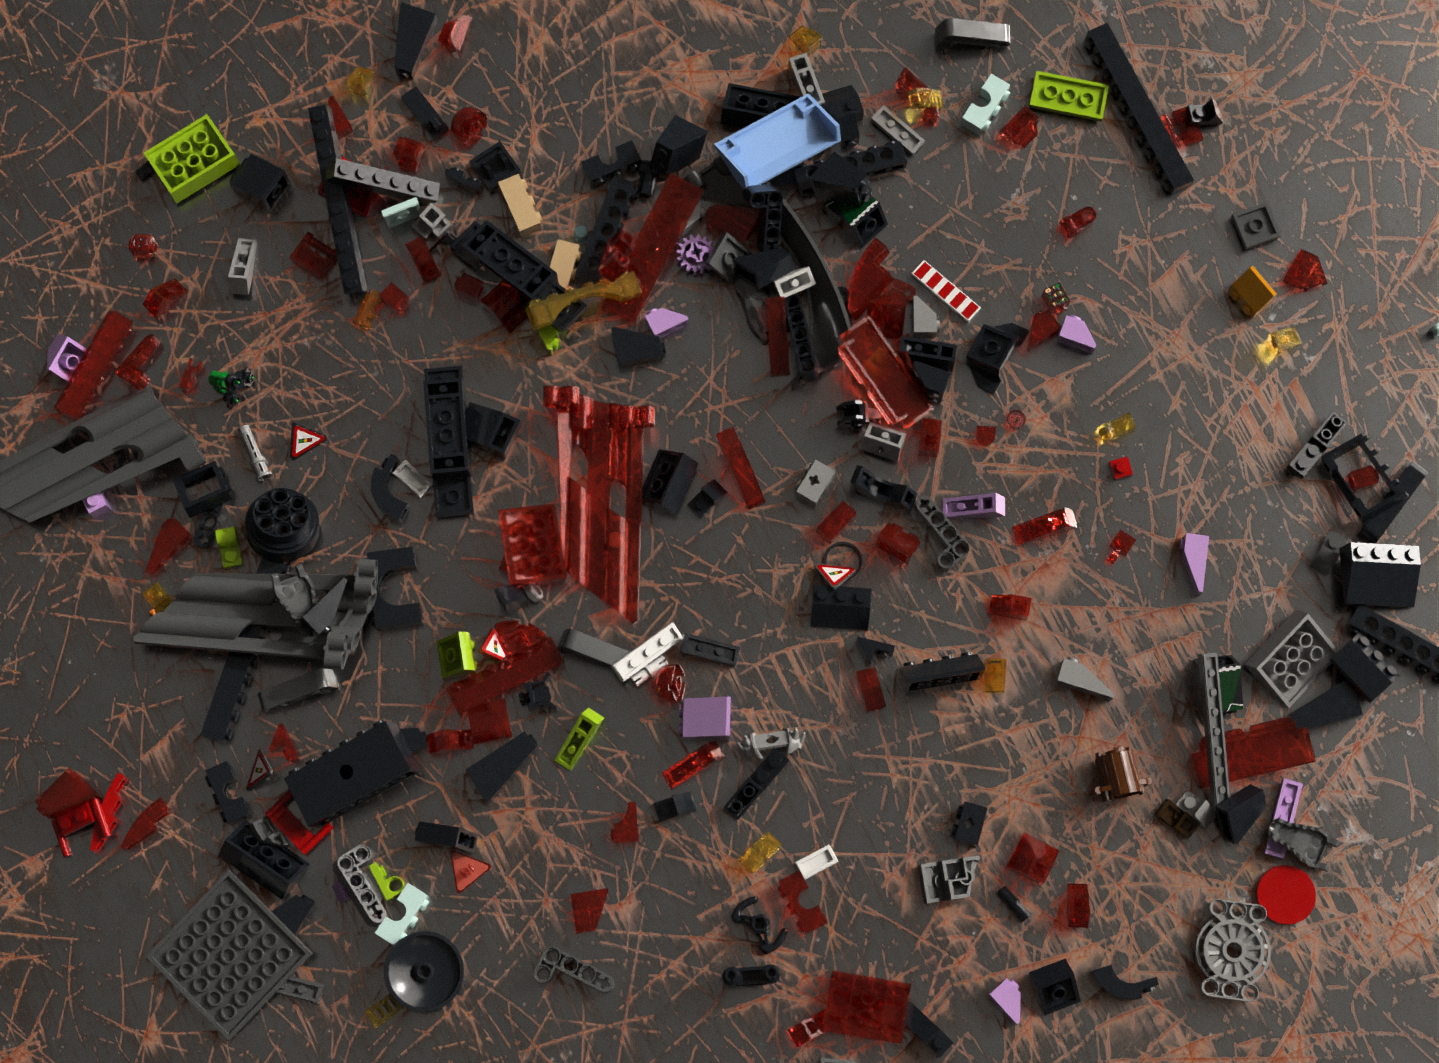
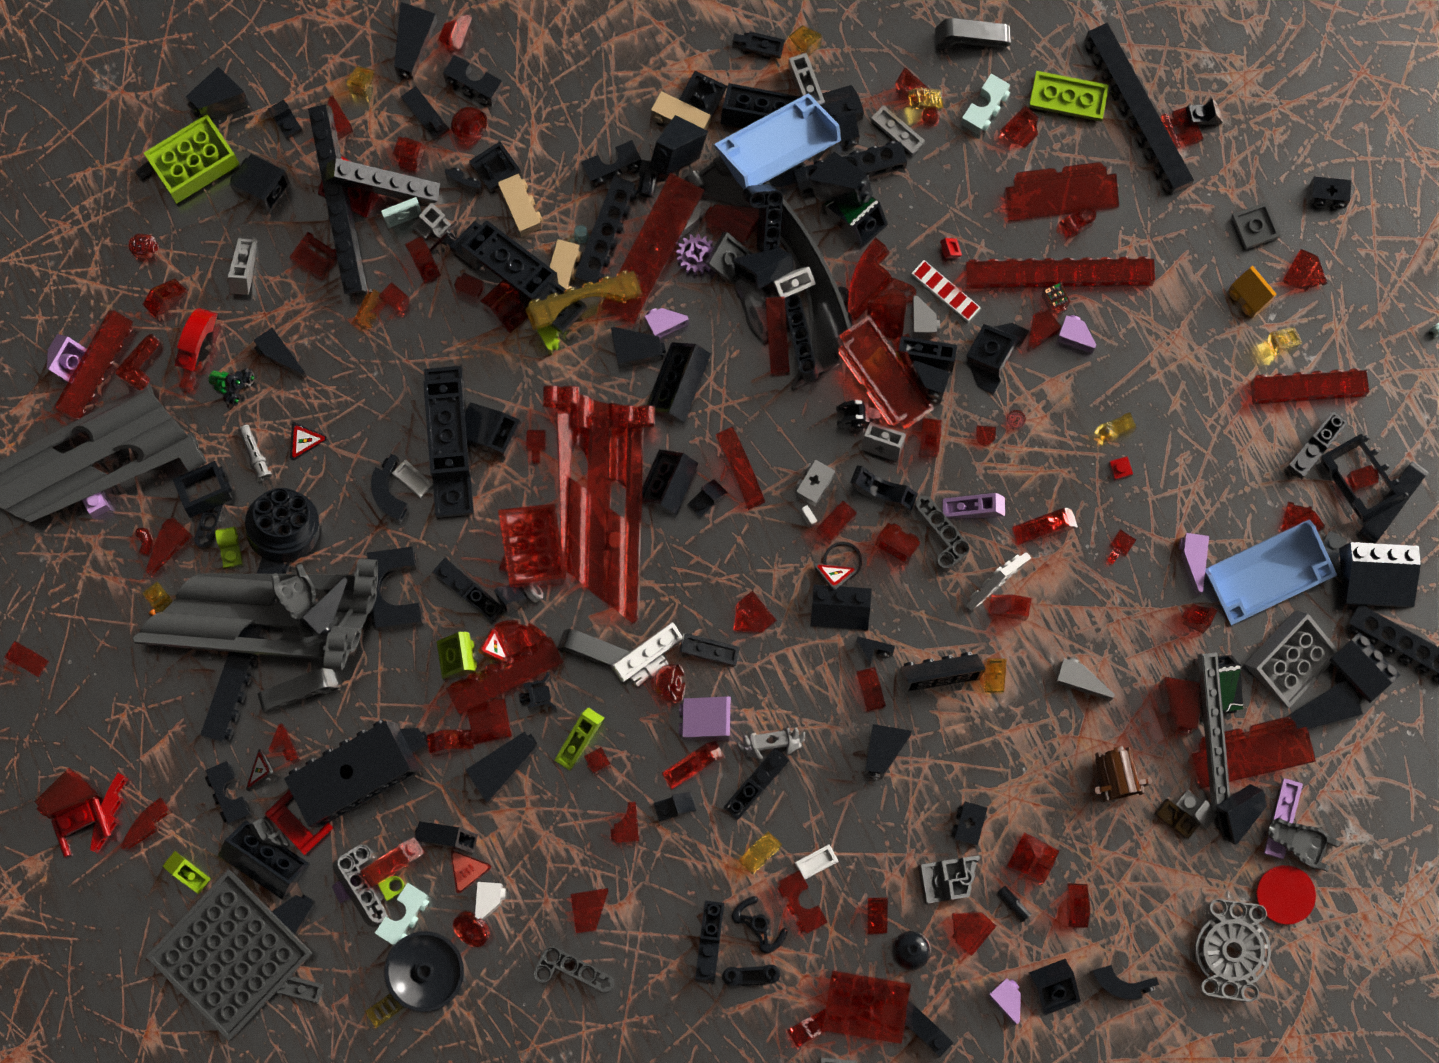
clear red arch [598,228,636,283] -> none
none -> clear red slope [5,641,49,678]
none -> clear red arm [135,527,153,556]
none -> lime slope [162,851,211,894]
none -> red arch [174,308,218,371]
none -> black slope [185,67,250,120]
none -> black slope [254,328,307,378]
none -> black slope [268,100,303,140]
none -> clear red slope [360,837,425,888]
none -> black slope [432,557,504,622]
none -> black arch [443,55,503,105]
none -> clear red tile [453,911,490,947]
none -> white slope [474,882,506,923]
none -> clear red plate [526,430,546,463]
none -> clear red brick [584,747,611,776]
none -> black slope [645,342,711,422]
none -> tan brick [651,91,711,130]
none -> black plate [679,71,728,119]
none -> black slope [695,900,725,984]
none -> black hinge [732,31,785,59]
none -> clear red slope [734,591,778,633]
none -> white tile [801,505,817,528]
none -> black slope [863,724,912,781]
none -> clear red slope [866,897,888,934]
none -> black cylinder [892,930,931,971]
none -> red plate [940,238,962,259]
none -> clear red slope [952,911,997,956]
none -> clear red brick [964,256,1155,289]
none -> white plate [966,553,1031,611]
none -> clear red slope [1004,162,1119,222]
none -> clear red slope [1158,677,1202,737]
none -> clear red arch [1182,603,1218,634]
none -> light blue slope [1205,519,1337,625]
none -> clear red brick [1250,368,1369,405]
none -> clear red slope [1281,502,1325,532]
none -> black brick [1309,176,1351,209]

